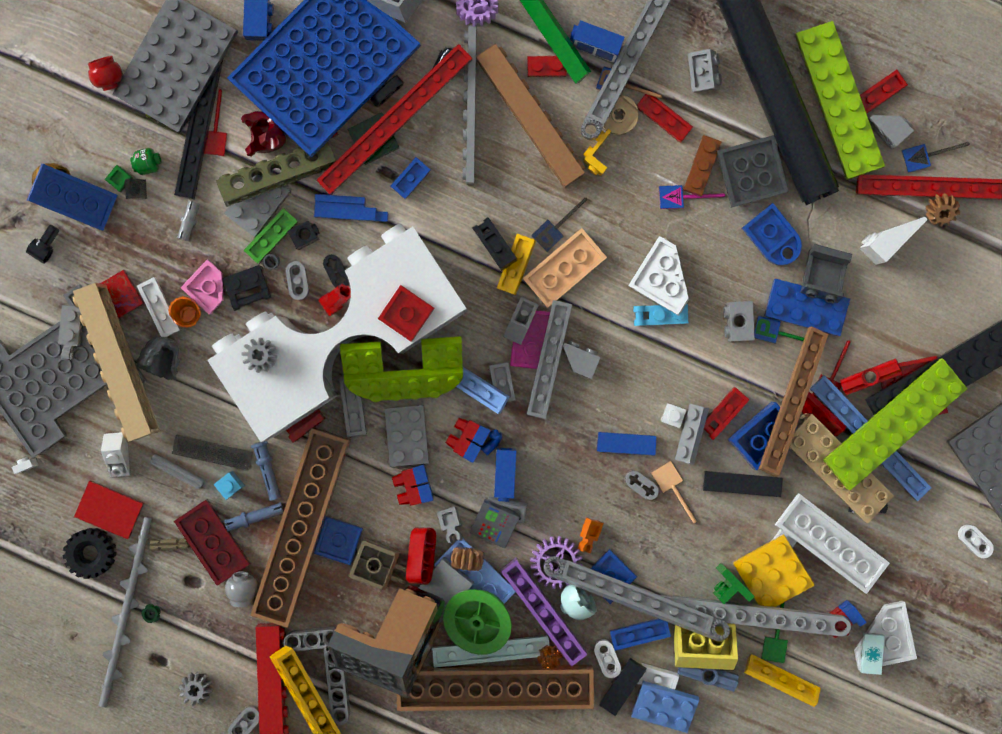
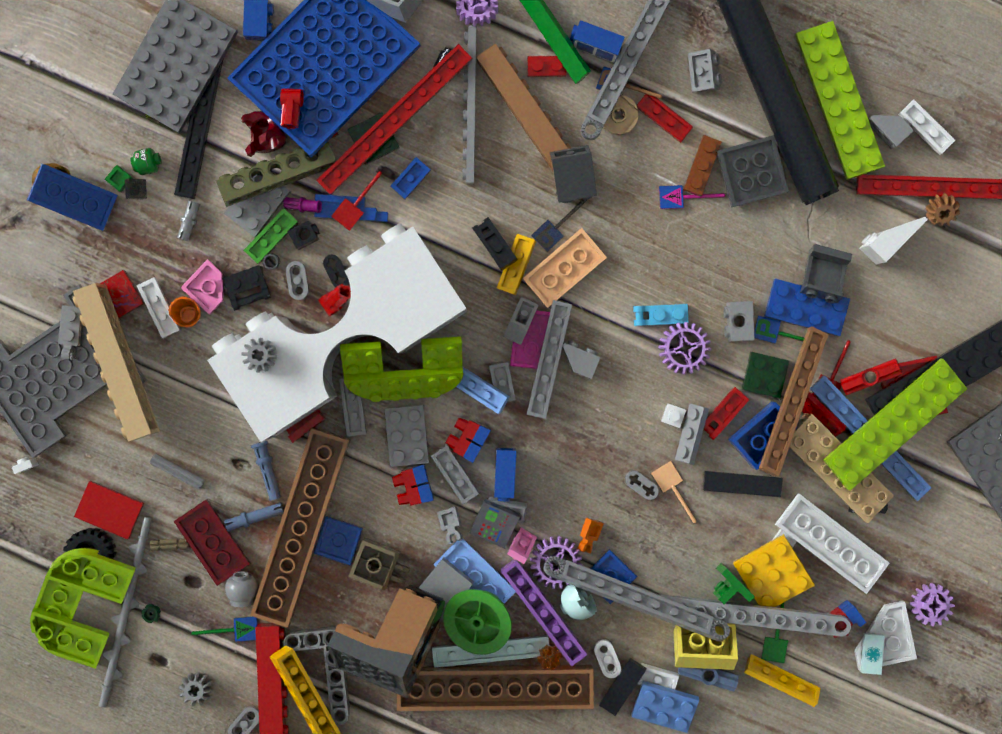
black axle [26,225,59,264] -> none
red piece [88,56,123,91] -> none
white slope [101,432,130,477] -> none
dark grey hair [137,337,180,380] -> none
clear smoke plate [172,434,253,471] -> none
red piece [204,89,227,156] -> none
medium azure brick [214,471,245,500] -> none
black beam [370,75,404,108] -> none
red tile [378,285,435,342] -> none
red beam [406,527,437,585] -> none
medium nougat gear [451,547,484,571] -> none
blue arm [481,429,503,456] -> none
yellow bracket [583,129,611,176] -> none
blue tile [597,432,657,455] -> none
blue plate [610,618,671,651] -> none
white plate [628,236,689,316] -> none
blue plate [742,203,802,266] -> none
red tile [860,70,908,114] -> none
piece [902,142,970,173] -> none
white plate [958,524,994,558] -> none
none -> lime plate [30,548,136,669]
none -> piece [191,617,258,642]
none -> red piece [280,88,304,129]
none -> magenta axle [283,197,322,213]
none -> red piece [331,171,382,231]
none -> light grey plate [431,445,479,504]
none -> bright pink plate [507,527,537,564]
none -> dark grey panel [550,145,597,203]
none -> lavender gear [658,322,711,375]
none -> dark green plate [742,352,789,398]
none -> white plate [898,99,955,155]
none -> lavender gear [910,583,955,626]

